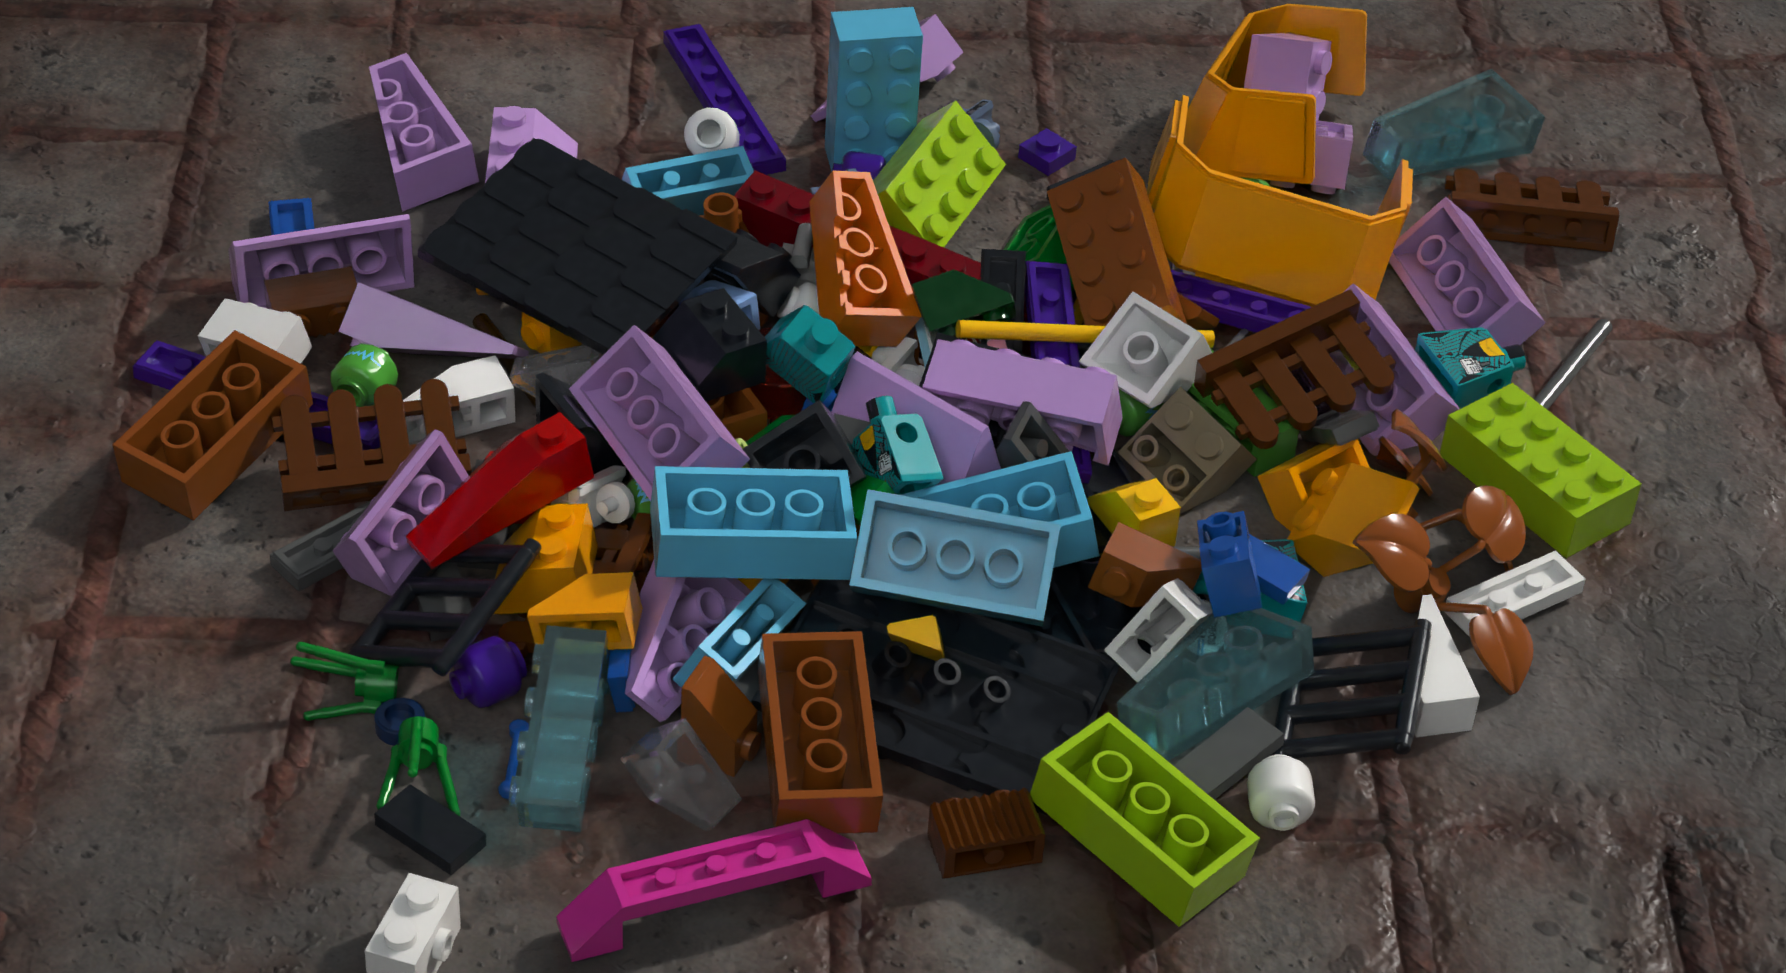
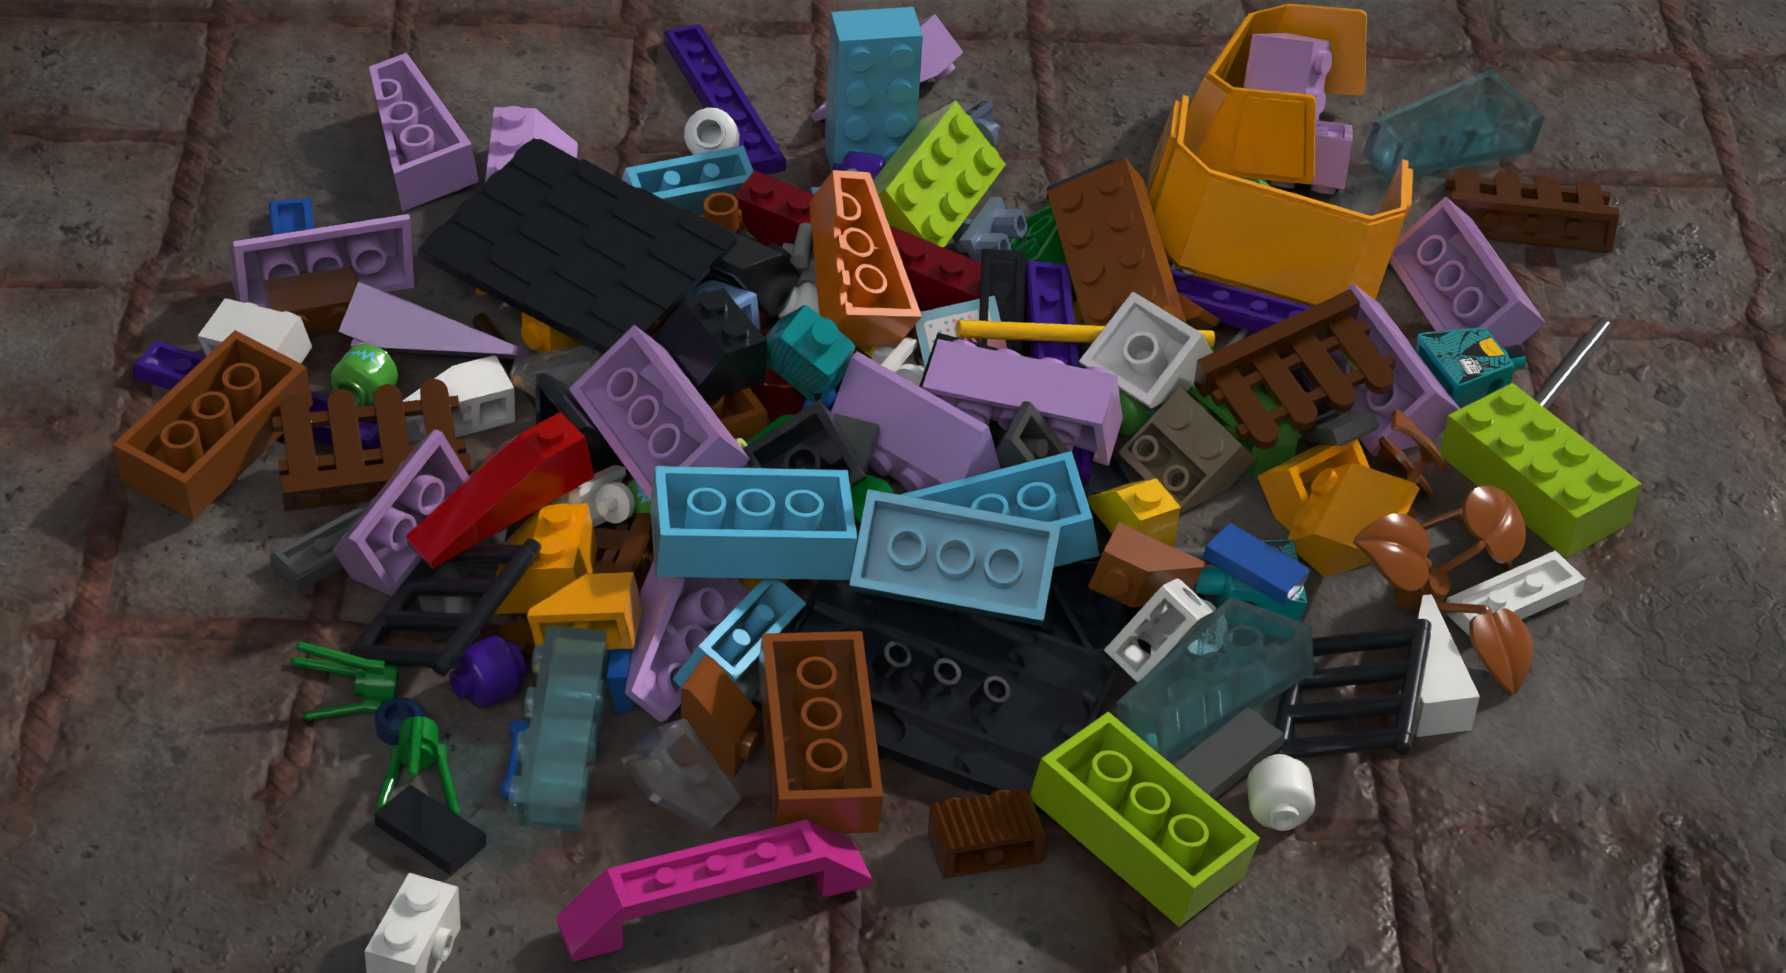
teal torso [852,396,944,495] -> none
yellow slope [887,615,945,661] -> none
dark green slope [912,269,1017,345] -> none
dark purple plate [1018,128,1077,176] -> none
blue slope [1197,511,1262,618] -> none
none -> sand blue hips [952,197,1027,263]

